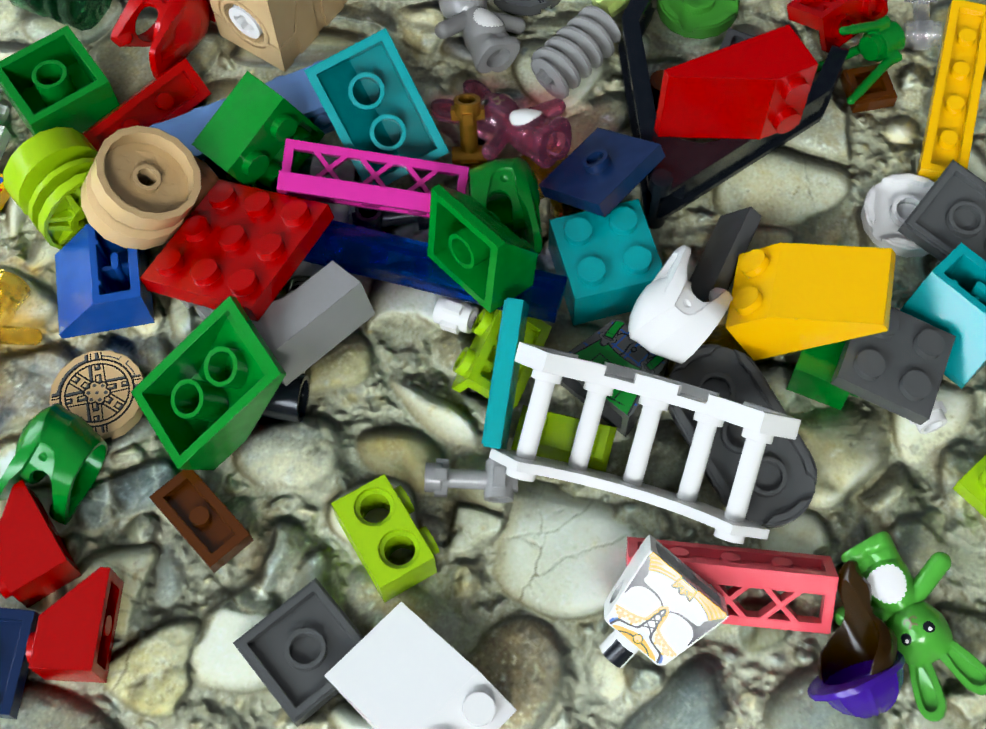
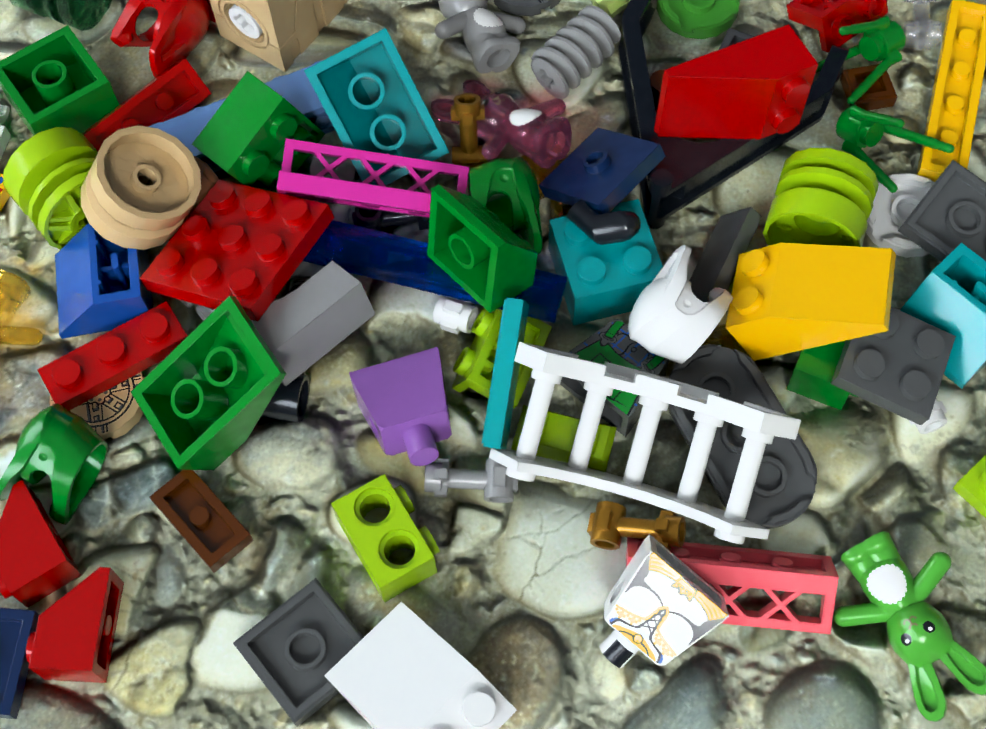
piece [807,560,906,719] -> none
none -> red plate [37,301,187,411]
none -> medium lavender torso [349,347,452,466]
none -> black arm [567,200,641,245]
none -> pearl gold bar [587,501,686,551]
none -> lime wheel [763,148,879,247]
none -> green plant [836,105,955,193]

